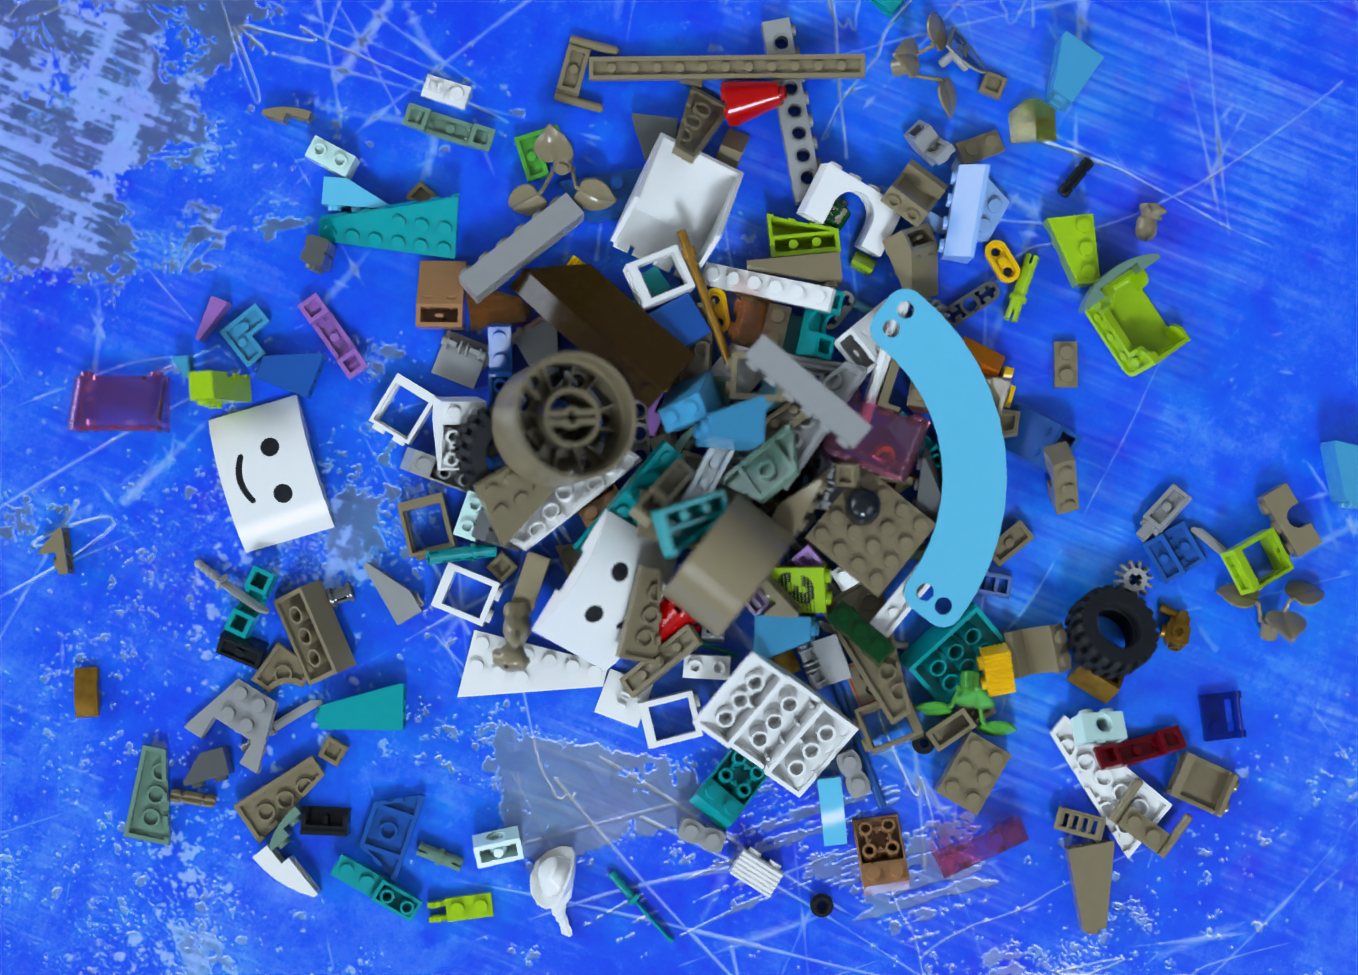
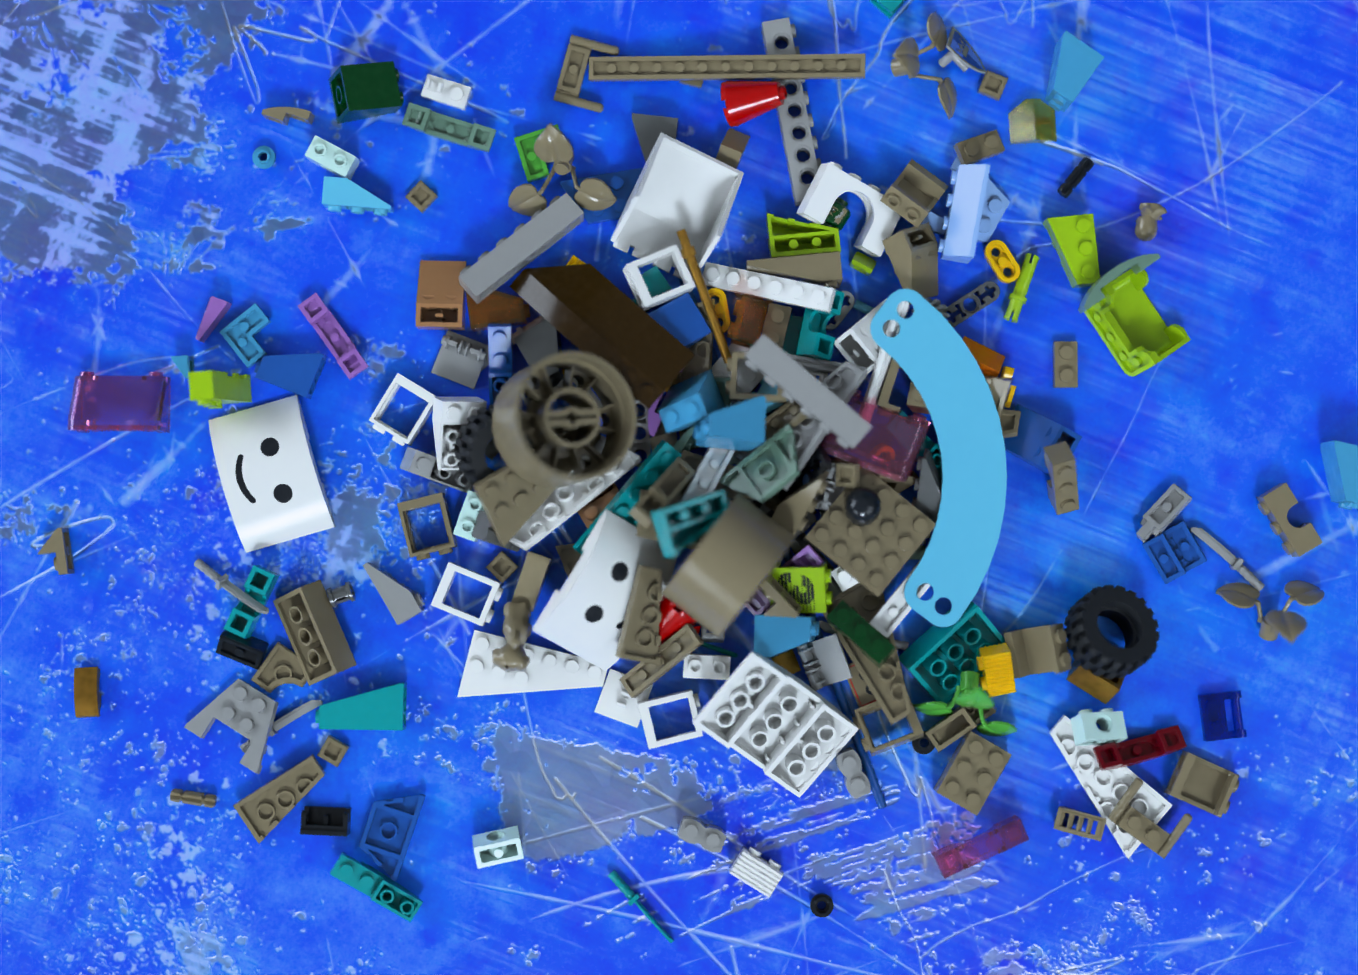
sand green wing [123,744,171,846] -> none
dark grey slope [183,745,234,788] -> none
white slope [252,844,322,897] -> none
sand green slope [269,804,304,851] -> none
dark grey brick [300,234,337,275] -> none
teal wing [319,193,460,259] -> none
sand green pin [416,841,465,872] -> none
teal pin [426,543,497,565] -> none
lime hinge [427,892,494,923] -> none
white hat [530,846,576,937] -> none
dark tan wing [672,85,726,164] -> none
teal slope [689,748,768,831] -> none
medium azure slope [816,775,847,847] -> none
medium nougat slope [852,814,910,896] -> none
light grey brick [903,120,956,167] -> none
blue slope [976,572,1013,599] -> none
dark tan plate [992,520,1035,567] -> none
dark tan slope [1064,838,1115,935] -> none
light grey gear [1113,560,1154,598] -> none
pearl gold piece [1159,603,1191,652] -> none
lime window [1220,527,1294,595] -> none
none -> dark azure plate [252,146,276,169]
none -> dark green slope [329,61,404,124]

